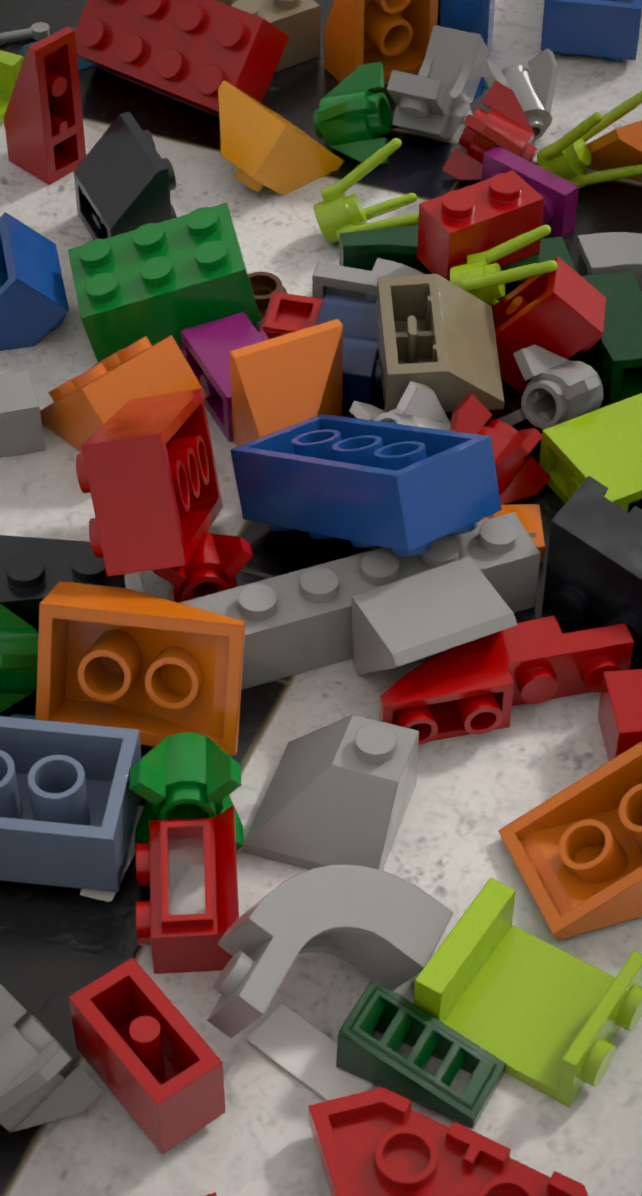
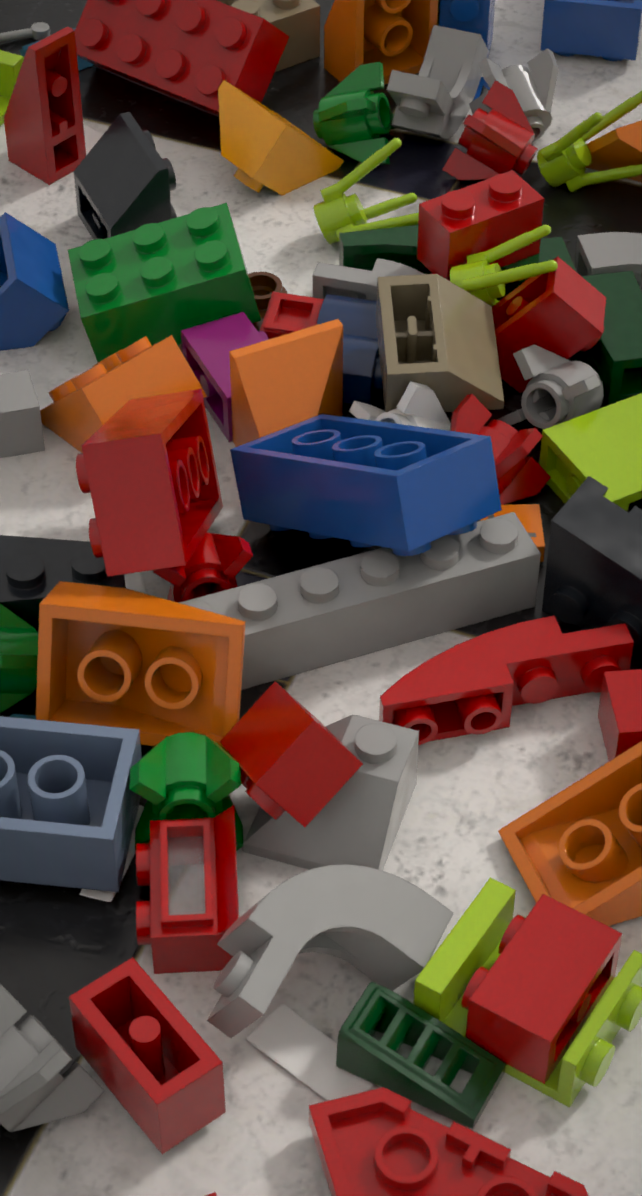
light grey slope [351,556,517,675] -> none
magenta plate [482,145,579,238] -> none
none -> red brick [220,681,363,828]
none -> red brick [461,894,622,1084]

